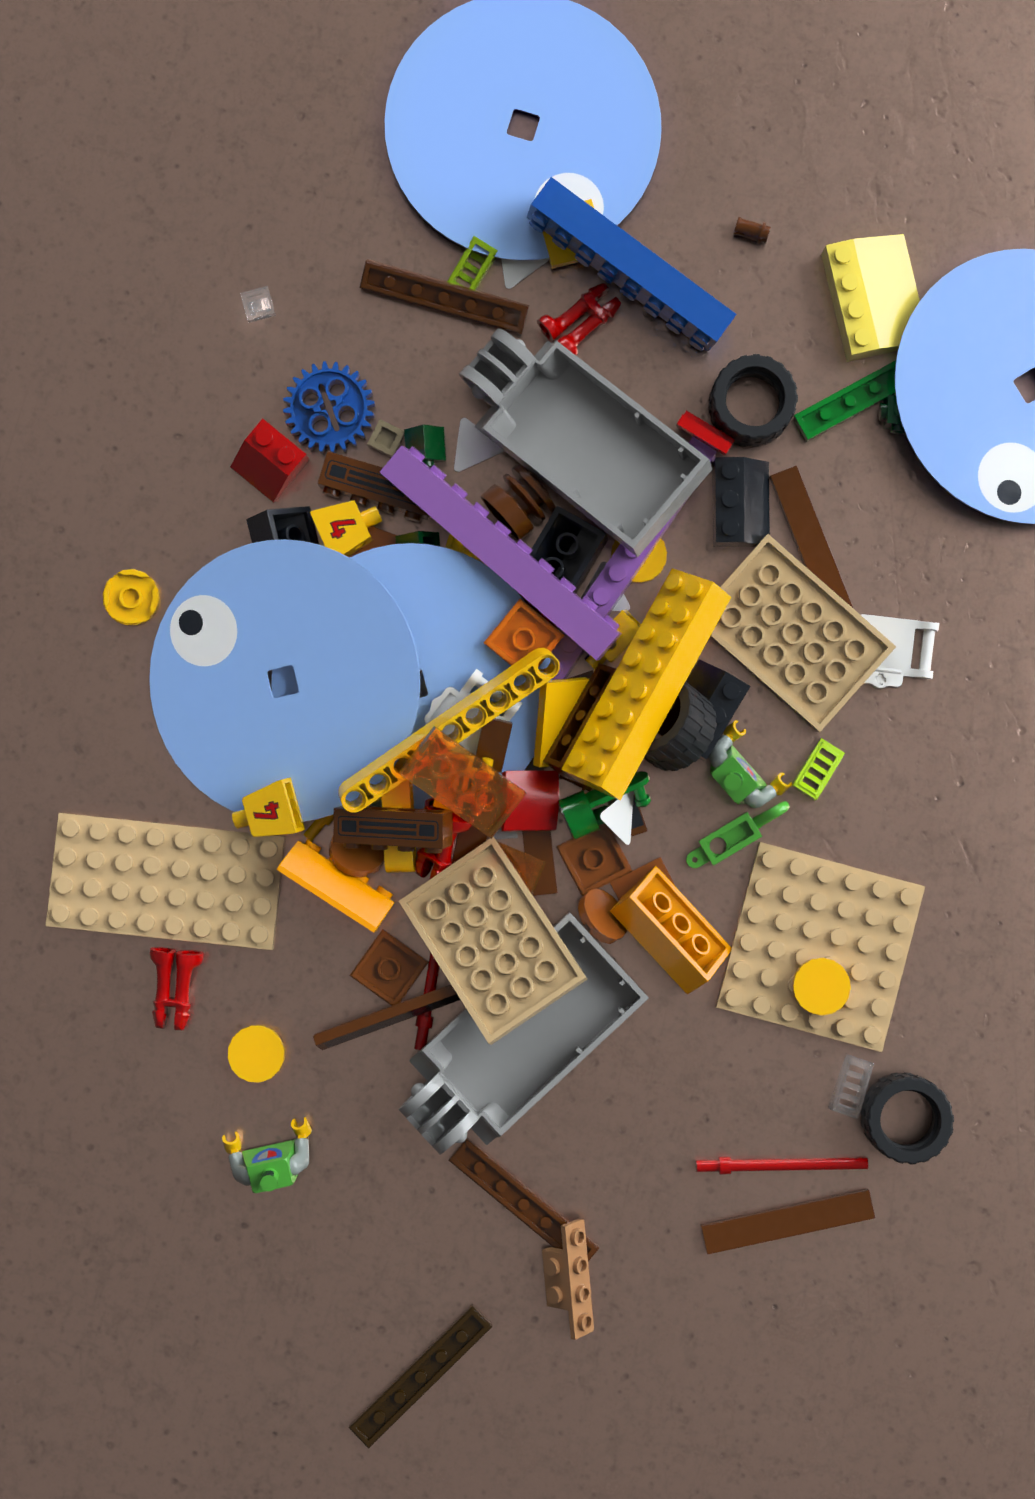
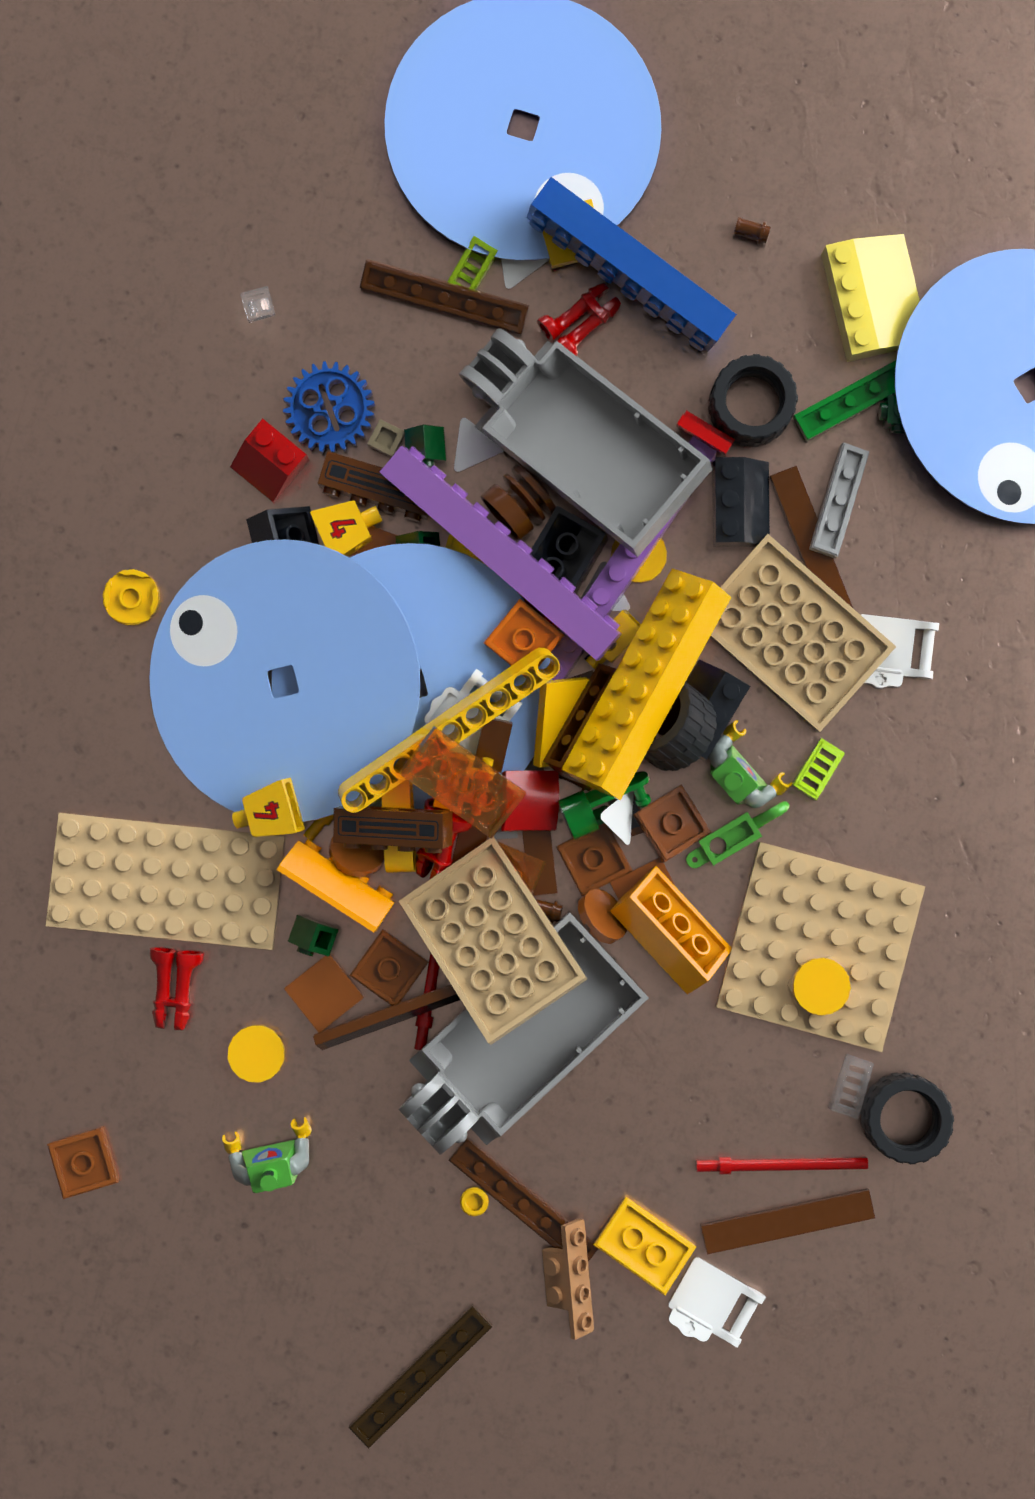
none -> dark orange tile [47,1126,120,1199]
none -> dark orange tile [284,954,364,1033]
none -> dark green brick [288,915,339,957]
none -> yellow tile [460,1186,489,1216]
none -> reddish brown pin [535,899,563,923]
none -> yellow tile [593,1197,696,1295]
none -> dark orange tile [633,784,712,863]
none -> white piece [669,1257,766,1348]
none -> light grey tile [809,442,869,558]

